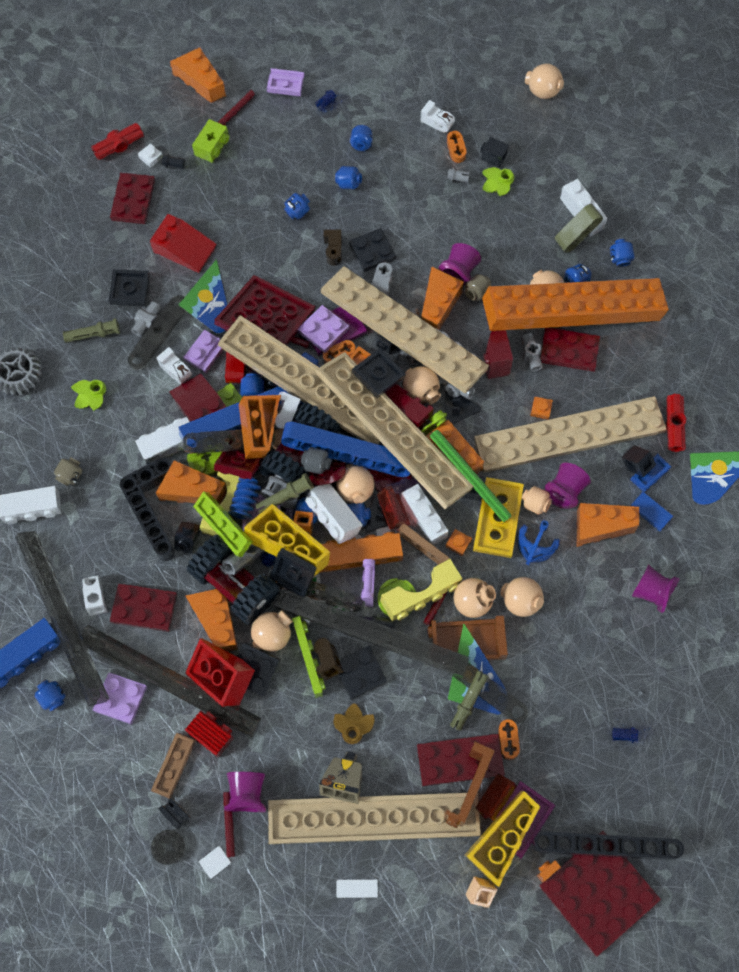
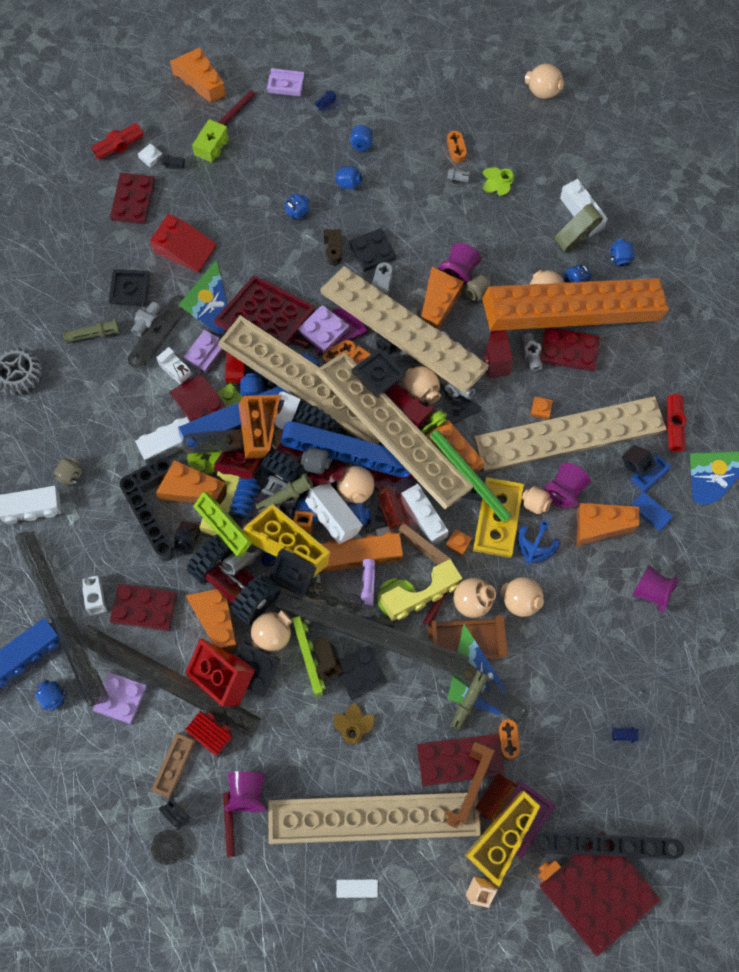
lime plate [71,380,106,411] -> none
white sticker [198,846,231,879] -> none
dark tan torso [319,752,362,804] -> none
white leg [421,100,455,133] -> none
black brick [480,137,509,168] -> none

